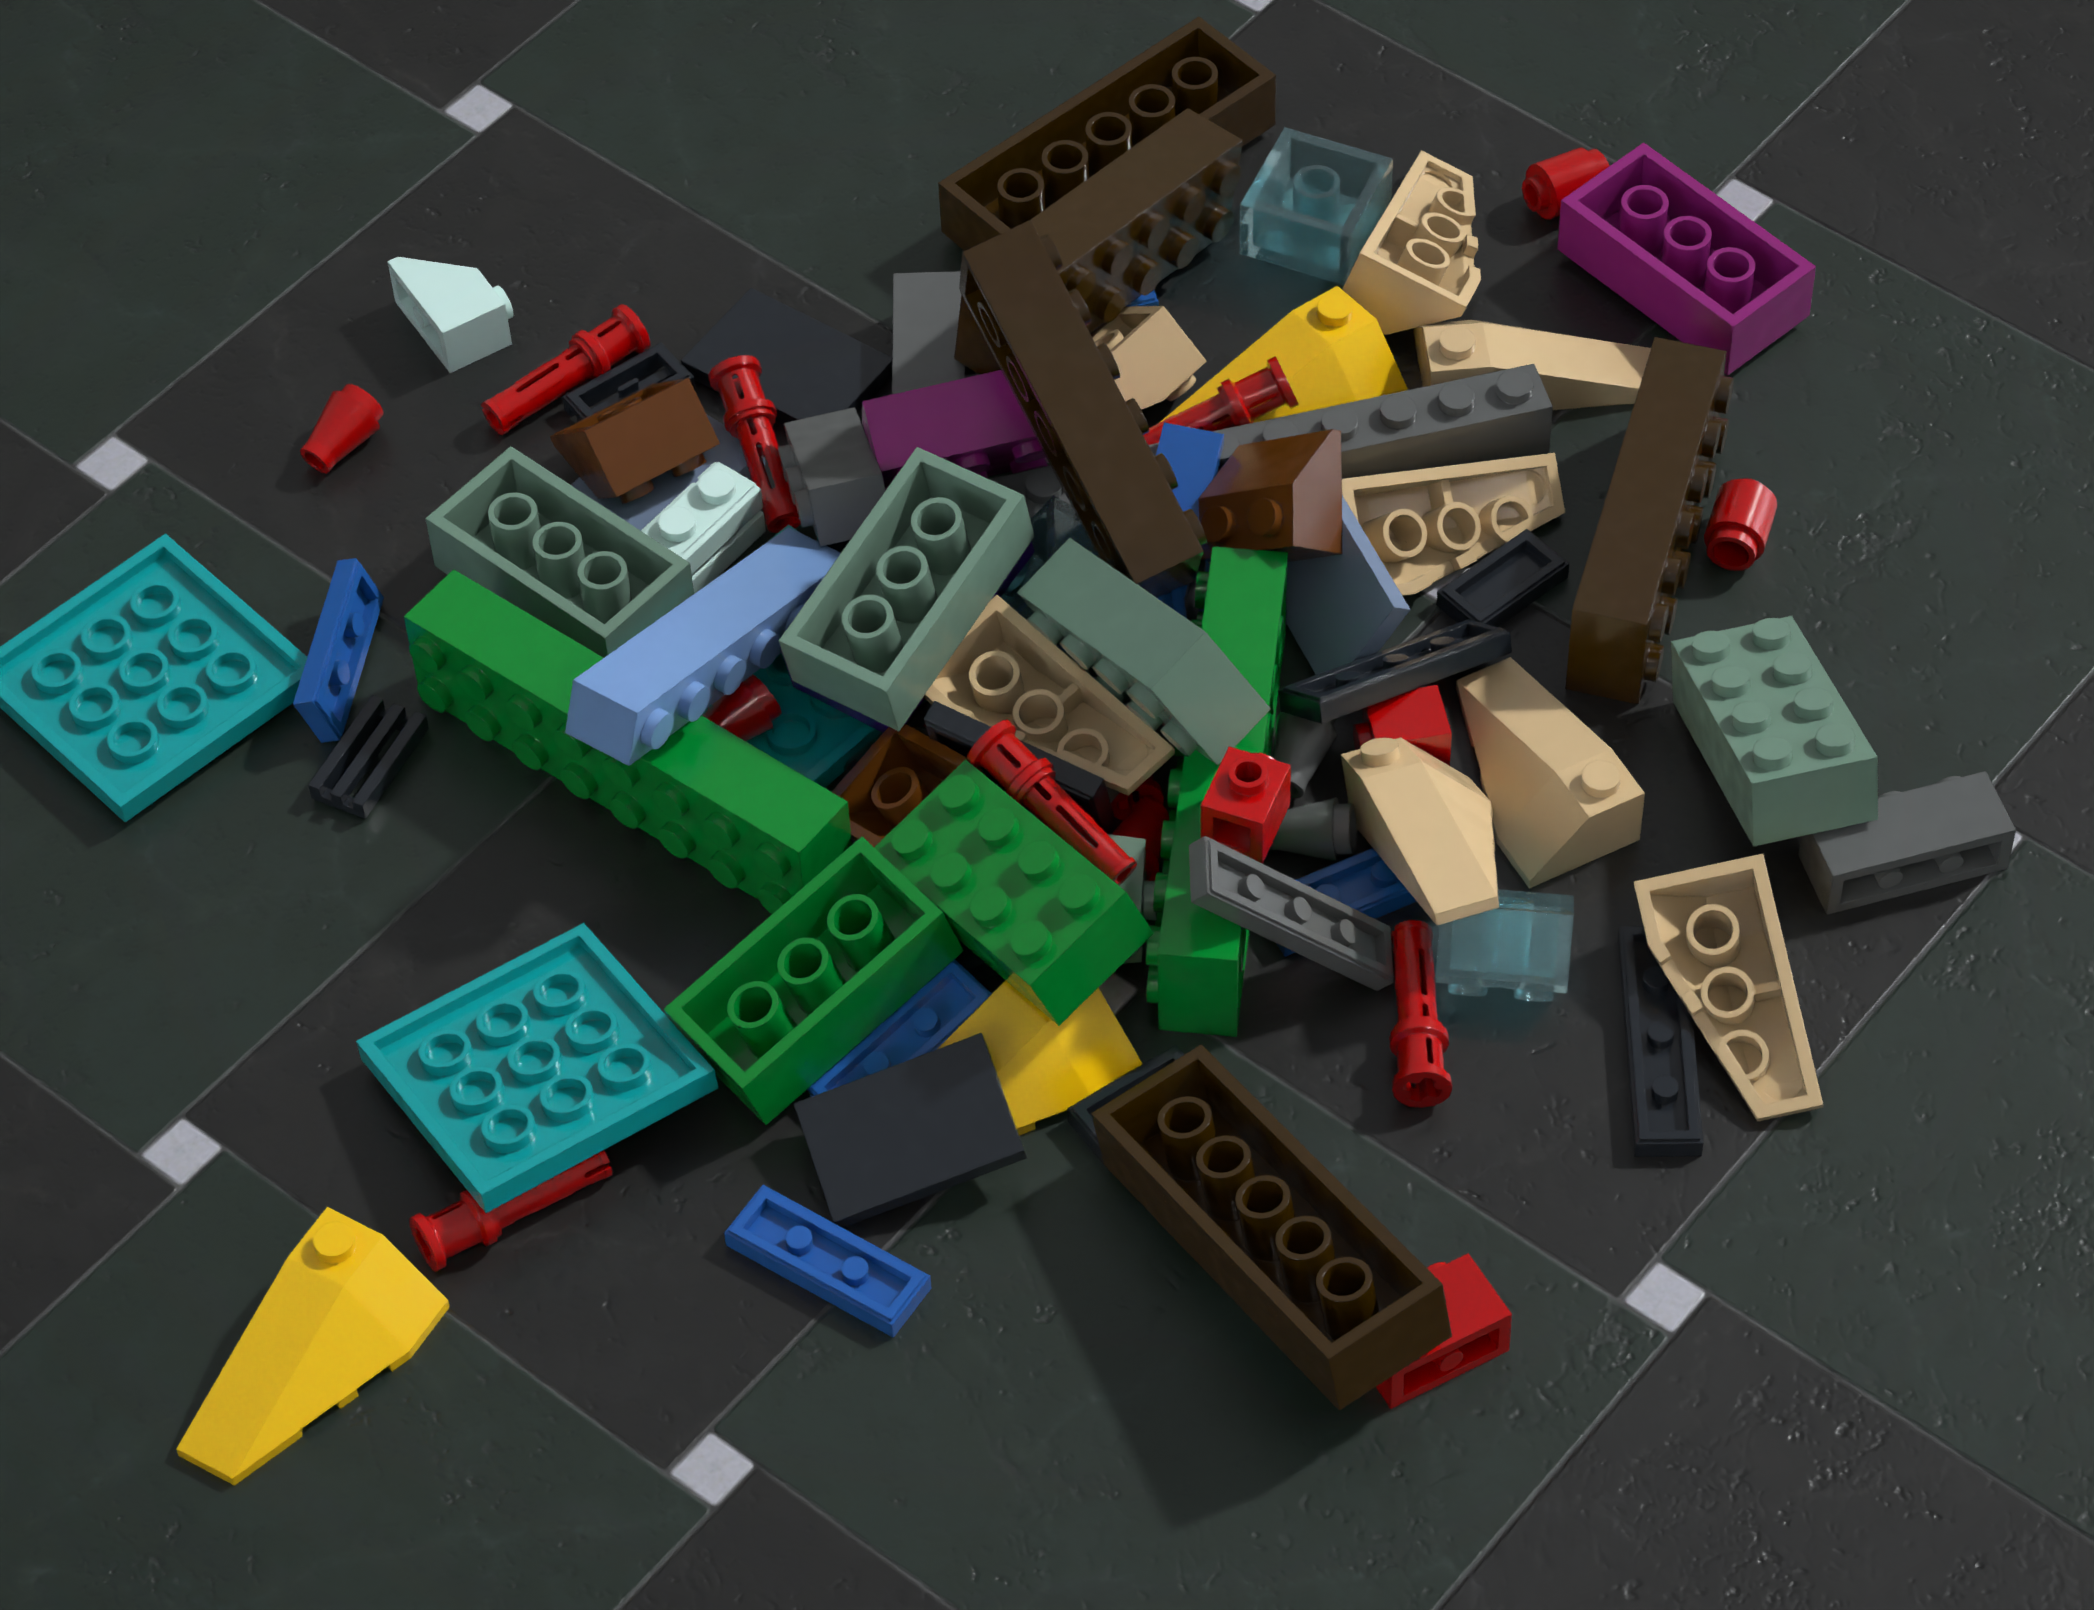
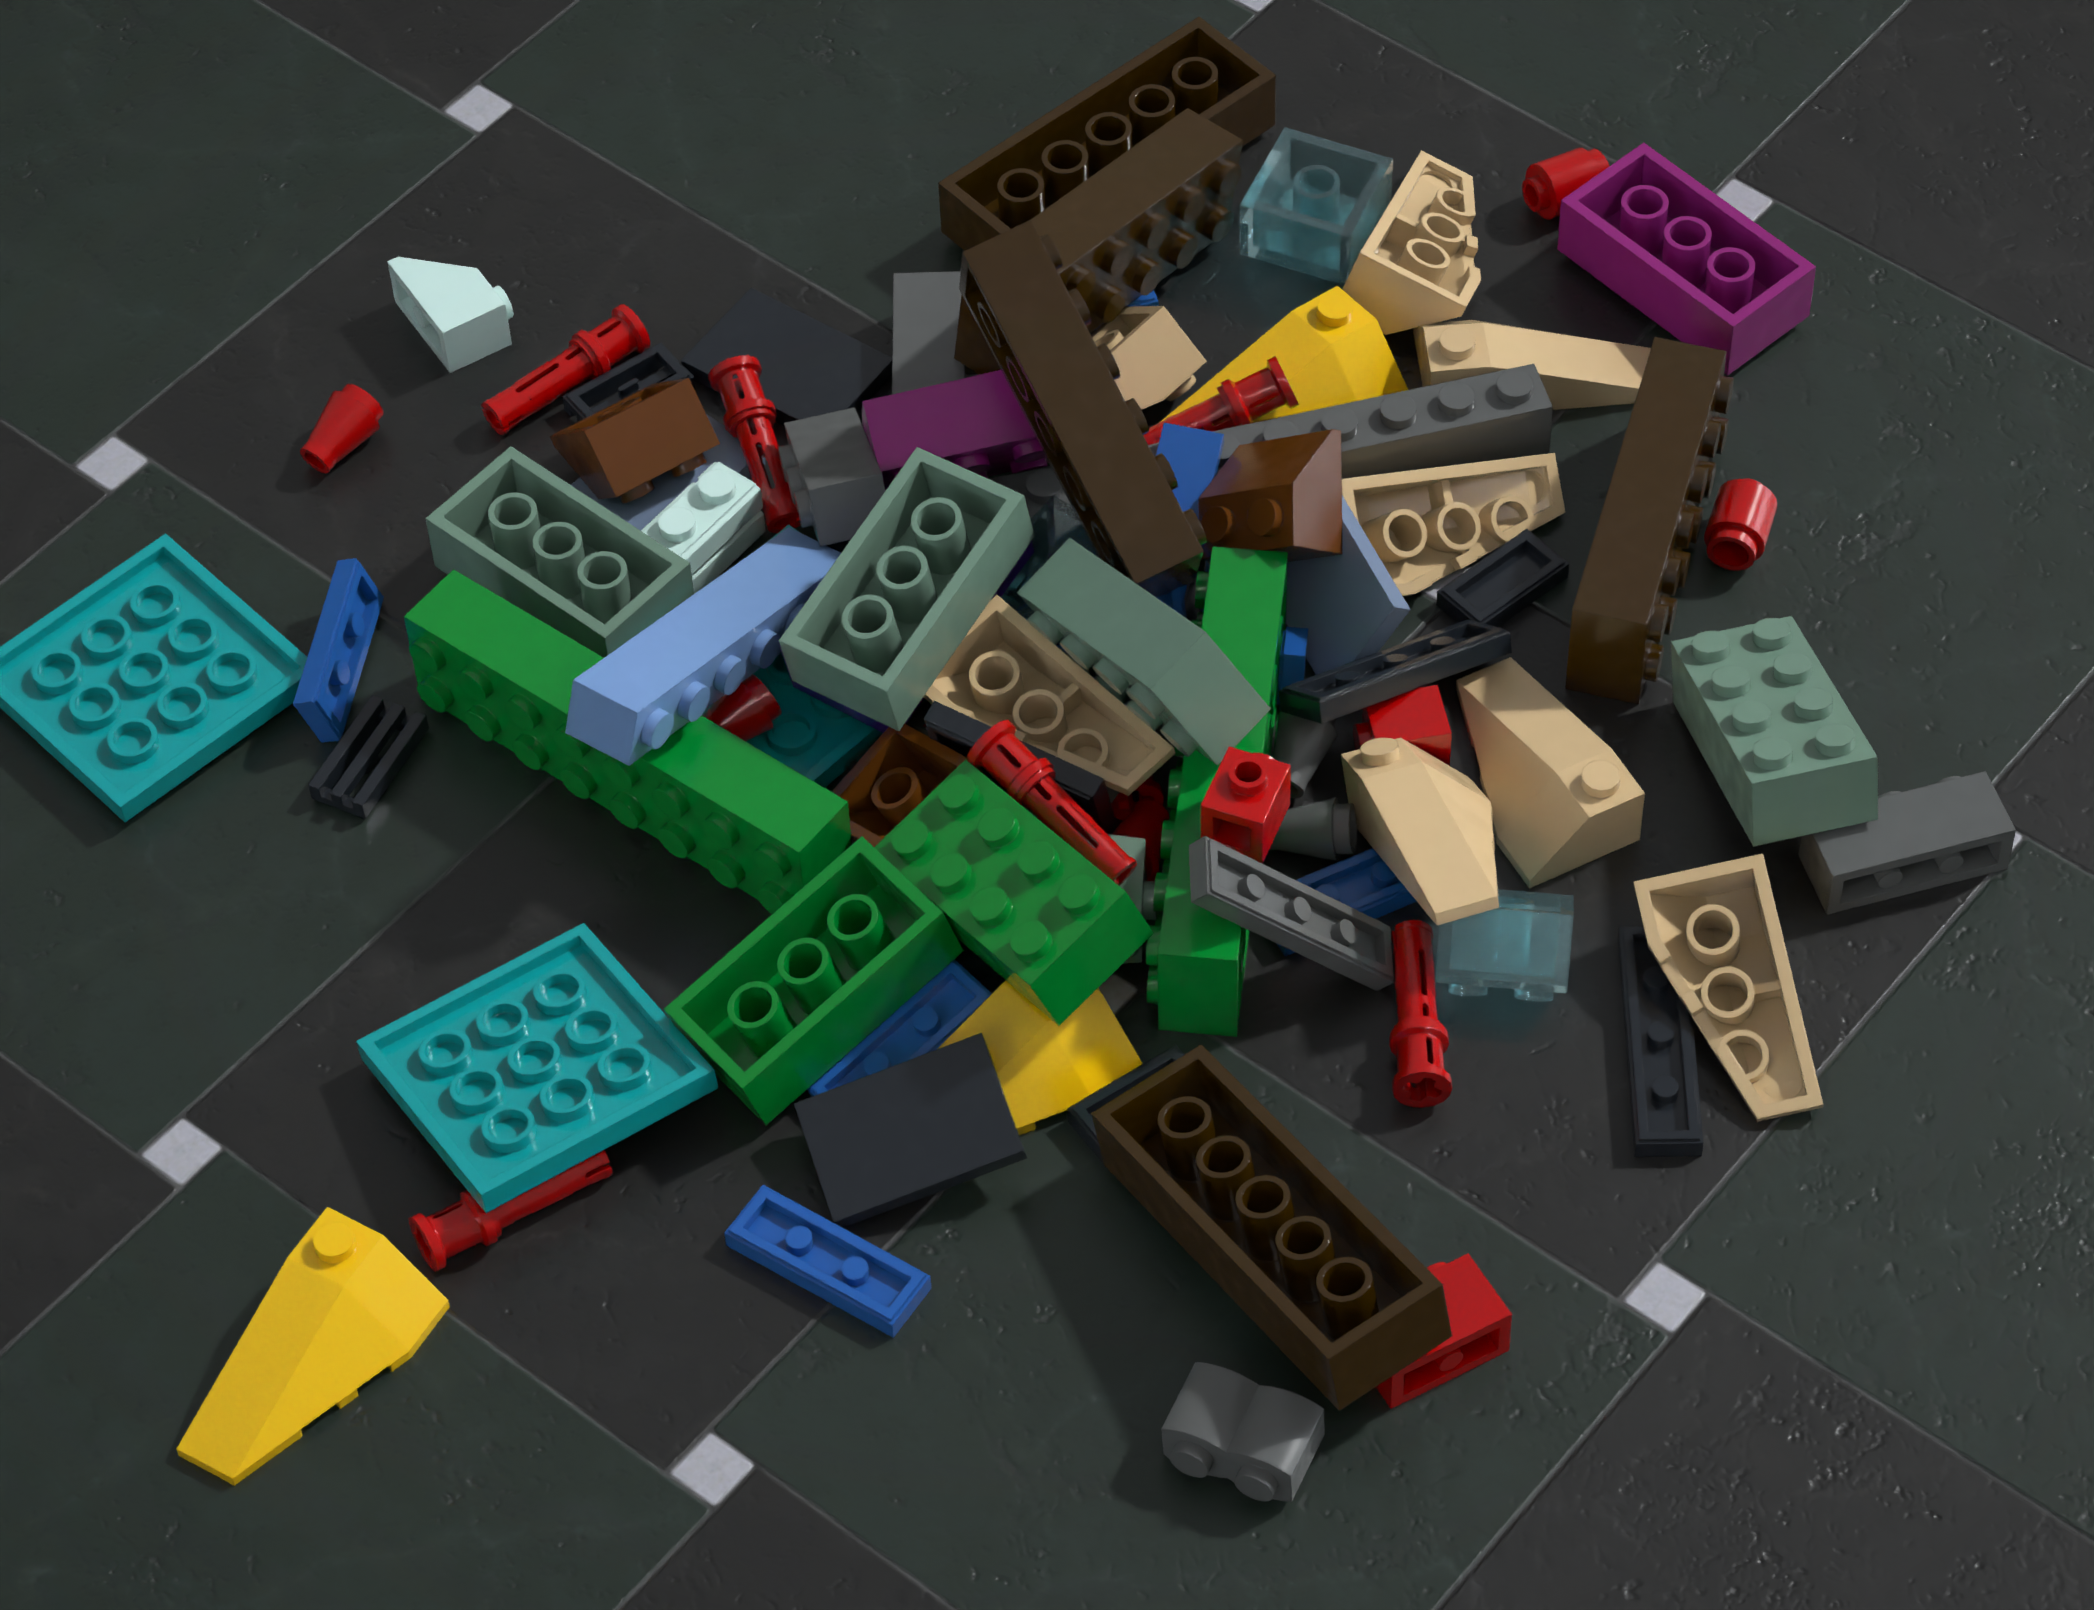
none -> dark grey brick [1161,1362,1325,1502]
none -> blue tile [1277,627,1308,710]

